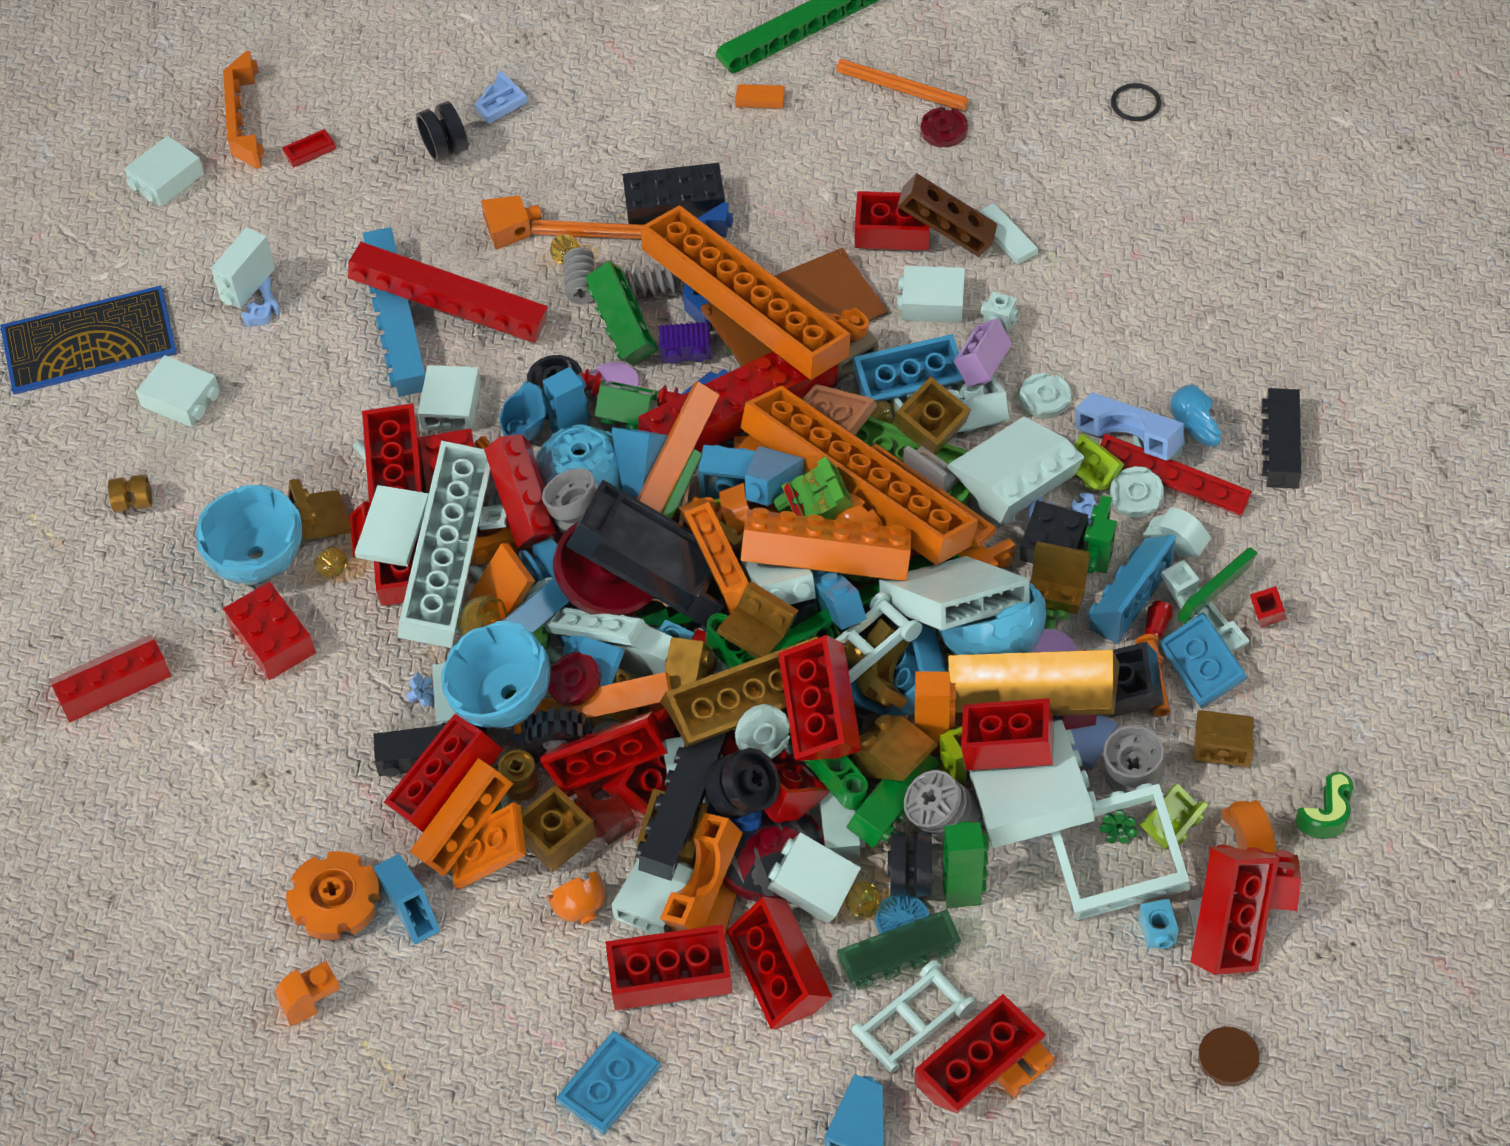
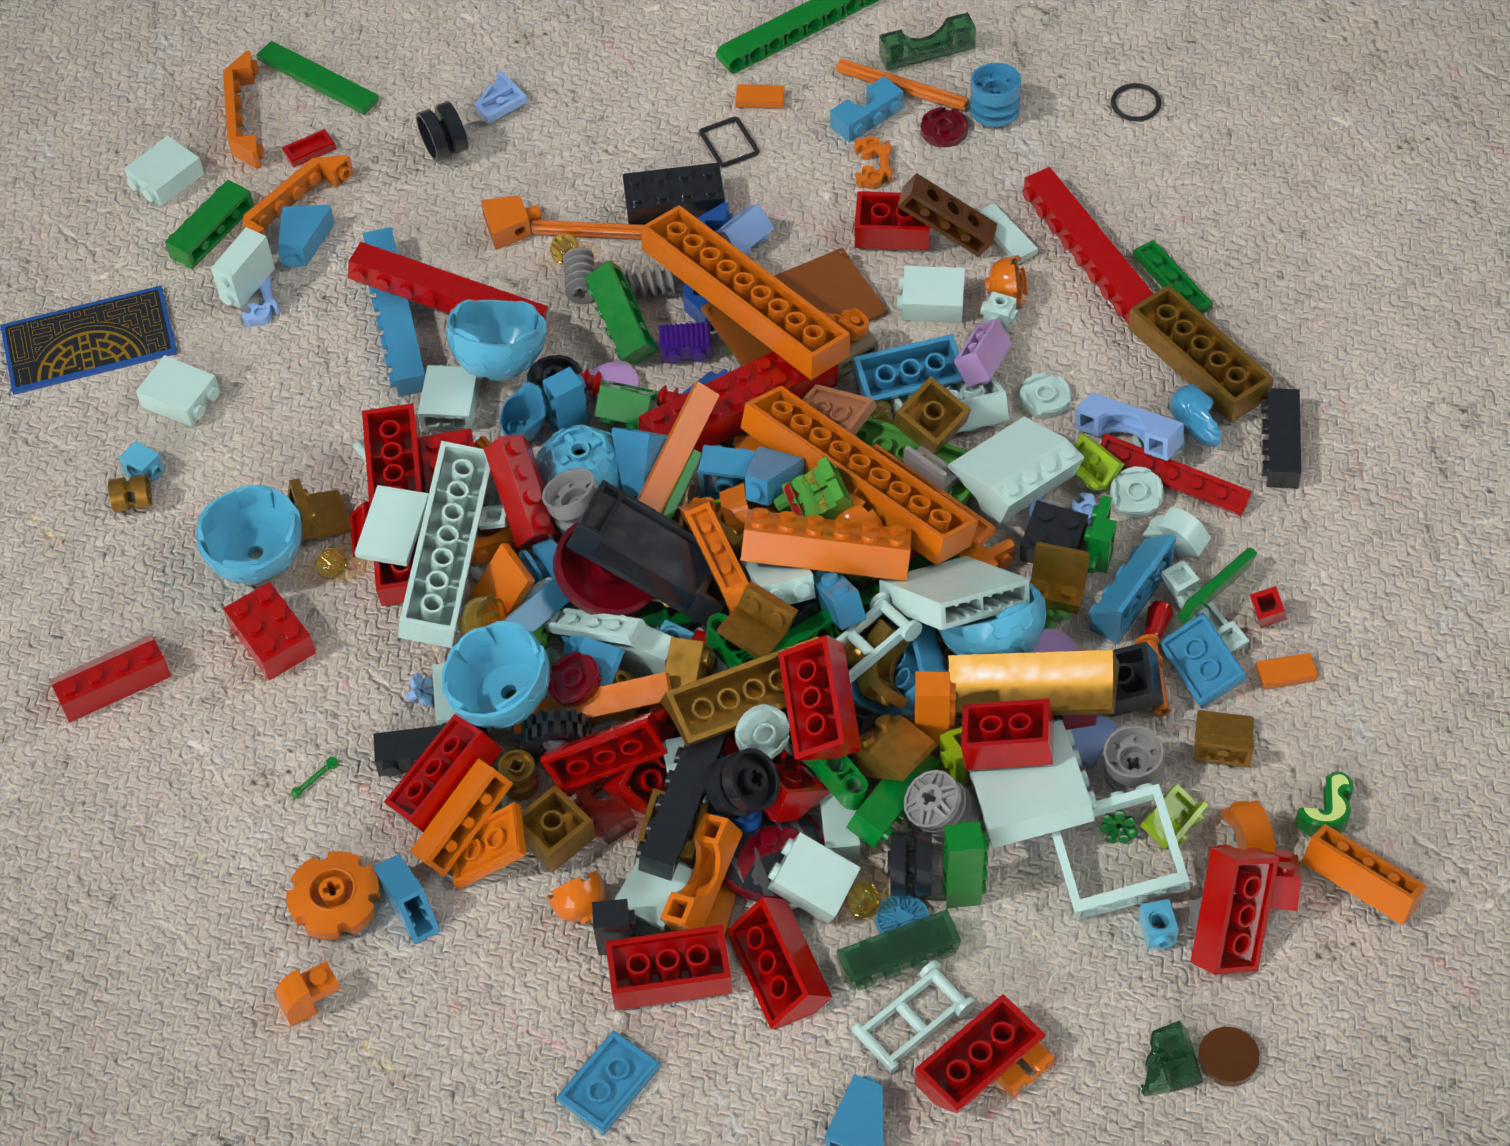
none -> medium azure brick [119,441,165,484]
none -> green brick [165,179,254,269]
none -> orange slope [243,155,353,236]
none -> green tile [256,41,379,115]
none -> dark azure slope [278,204,335,267]
none -> green hinge [291,757,338,798]
none -> medium azure piece [445,299,547,381]
none -> black brick [592,899,638,956]
none -> black piece [699,116,760,167]
none -> light blue brick [716,204,774,256]
none -> dark azure arch [830,76,903,143]
none -> orange helmet [854,136,892,190]
none -> clear green arch [879,12,976,71]
none -> dark azure wheel [970,62,1021,127]
none -> orange cylinder [985,255,1028,306]
none -> red brick [1022,167,1153,324]
none -> pearl gold brick [1128,285,1274,423]
none -> green tile [1133,240,1213,314]
none -> clear green slope [1140,1020,1203,1096]
none -> orange tile [1255,653,1318,690]
none -> orange brick [1301,824,1427,925]

